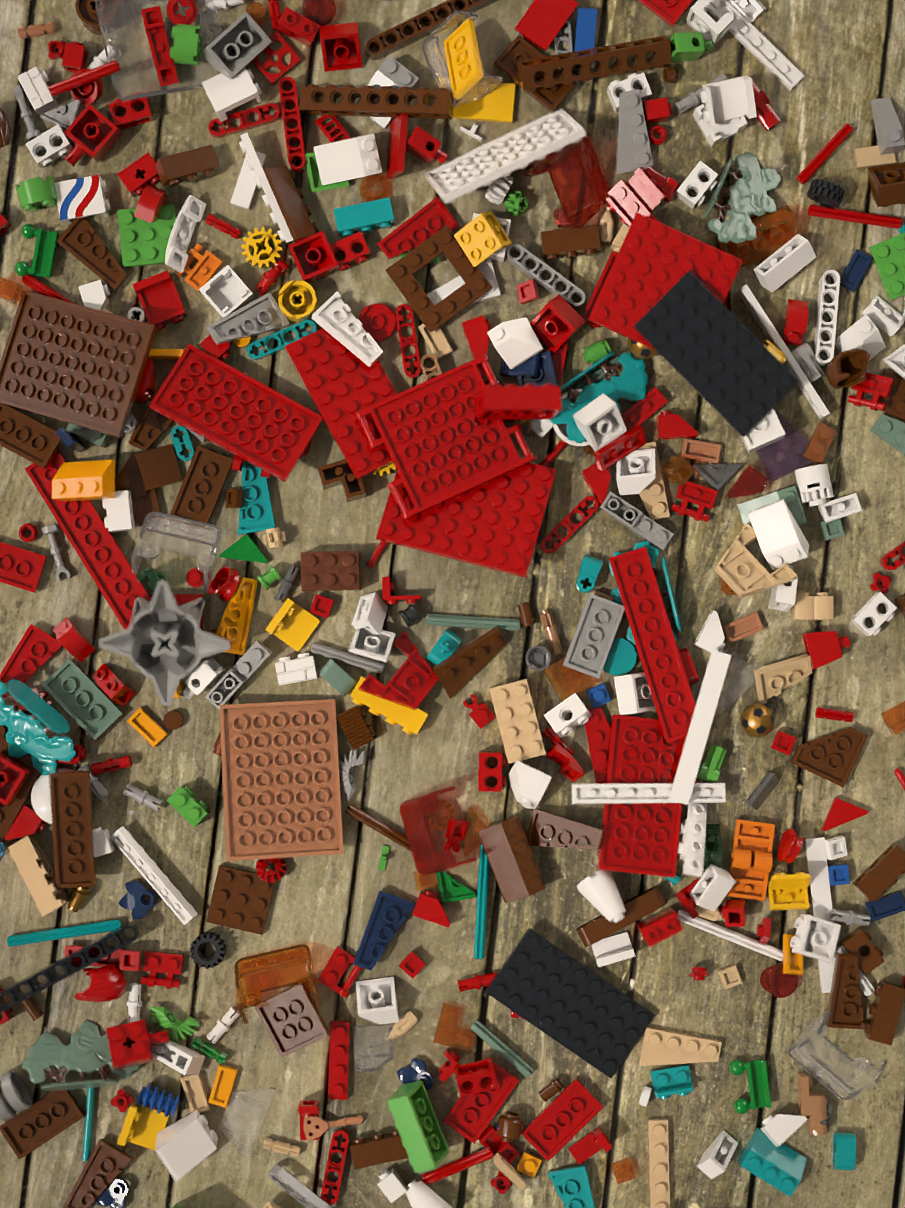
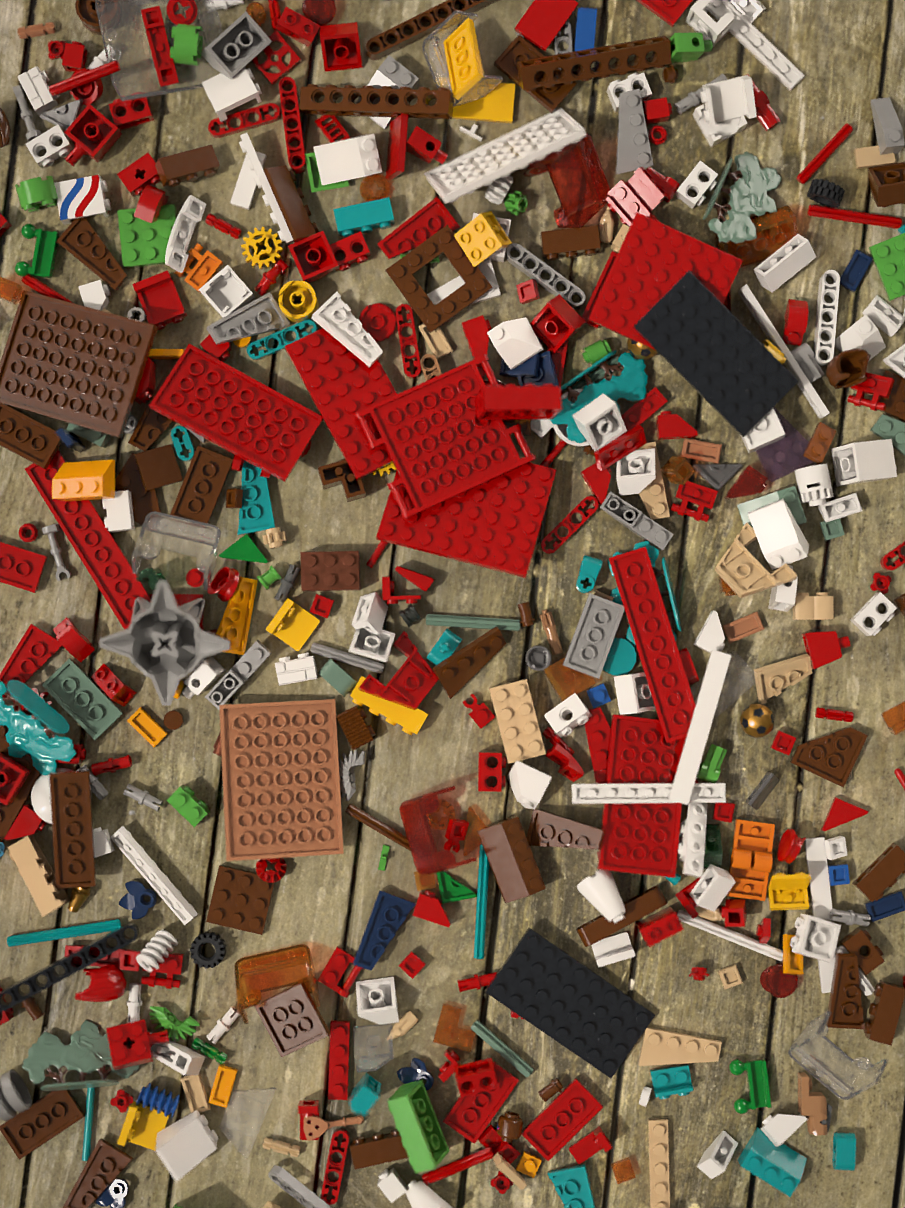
none -> white piece [136,929,178,972]
none -> teal brick [349,1072,381,1116]
none -> red slope [395,566,435,592]
none -> red tile [712,802,735,823]
none -> white slope [831,439,897,486]

